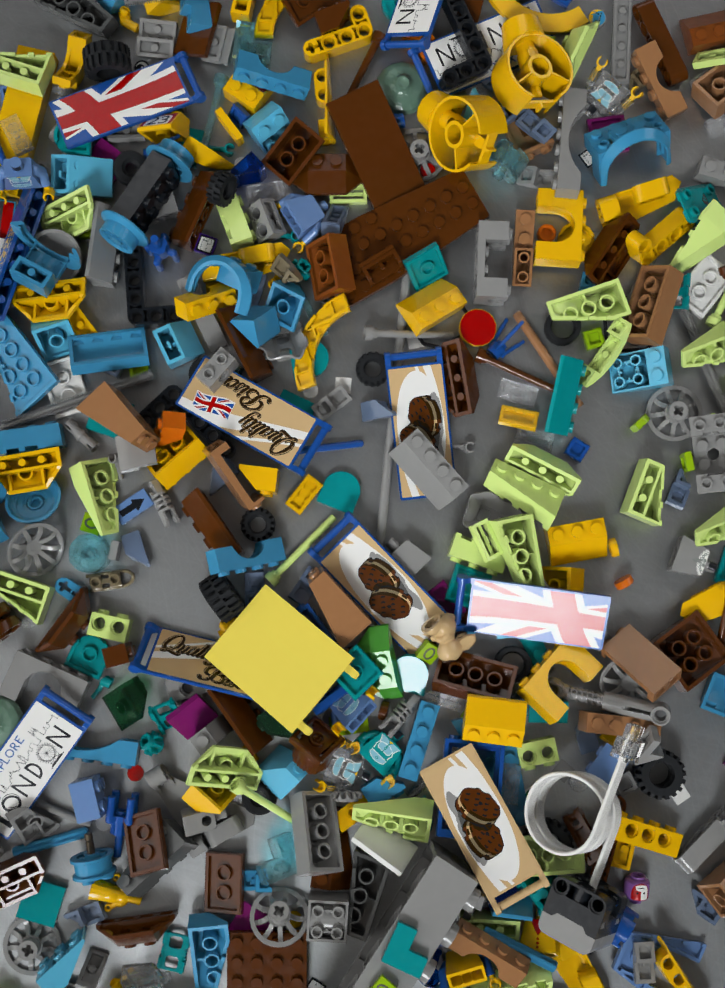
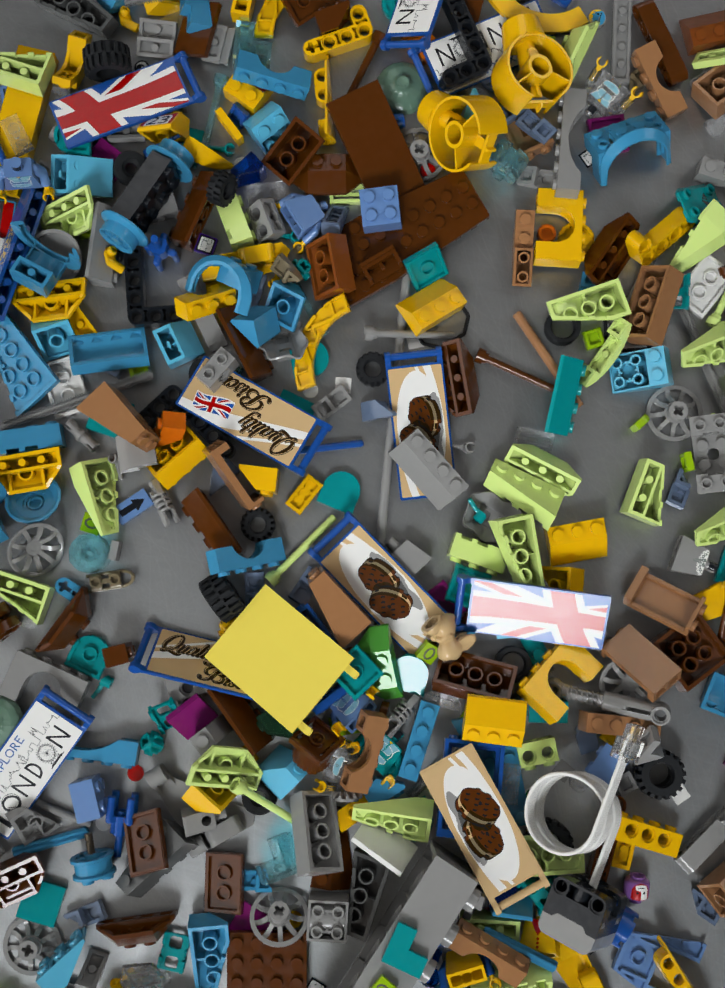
yellowish green brick [87,608,133,643] -> none
yellow piece [88,872,142,912] -> none
clear green slope [102,675,147,731] -> none
sand blue slope [120,530,151,567] -> none
red tile [458,309,496,347] -> none
yellowish green tile [468,518,504,562] -> none
light grey plate [473,220,513,306] -> none
blue plant [487,318,525,360] -> none
clear plate [497,378,539,408] -> none
yellow plate [498,405,539,432] -> none
reddish brown plate [562,806,602,866] -> none
blue tile [564,436,590,463] -> none
yellow panel [595,175,681,227] -> none
yellow tile [607,537,620,557] -> none
orange tile [614,574,634,590] -> none
light grey slope [633,941,656,984] -> none
none -> yellow arm [104,245,125,274]
none -> medium nougat arch [339,709,389,794]
none -> medium blue brick [359,185,402,234]
none -> teal hand [468,498,487,524]
none -> medium nougat panel [623,565,708,636]

